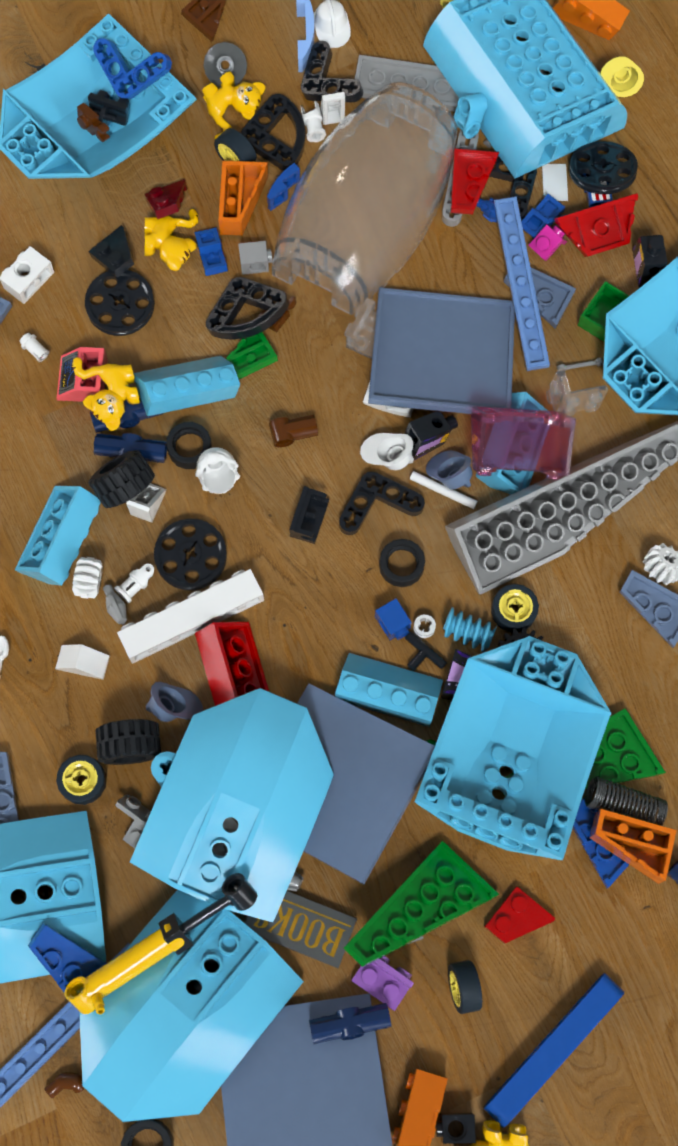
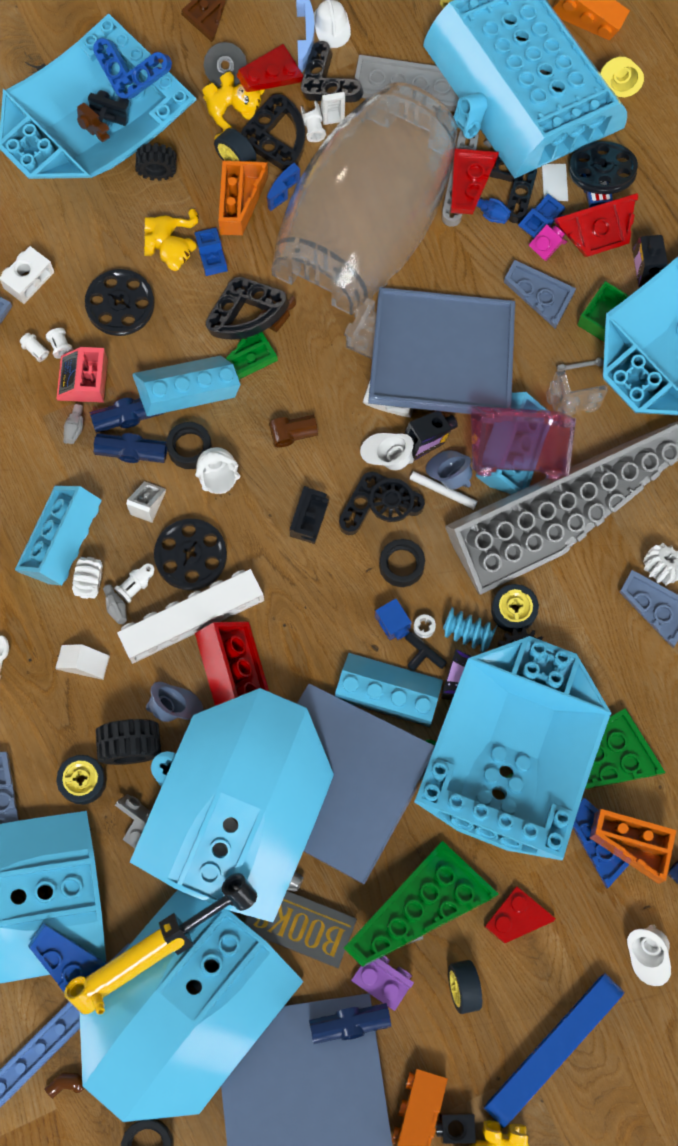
yellow animal [72,357,140,431] -> none
black wing [88,225,134,278] -> none
black tyre [88,450,155,508] -> none
dark red wing [144,179,187,219] -> none
light grey brick [238,241,273,275] -> none
medium blue tile [494,197,550,371] -> none
dark grey piece [585,776,668,826] -> none
none -> white bush [46,328,73,359]
none -> light grey piece [64,404,83,444]
none -> black tyre [135,143,176,181]
none -> red wing [236,44,303,92]
none -> black wheel [369,478,414,522]
none -> white piece [627,925,671,986]

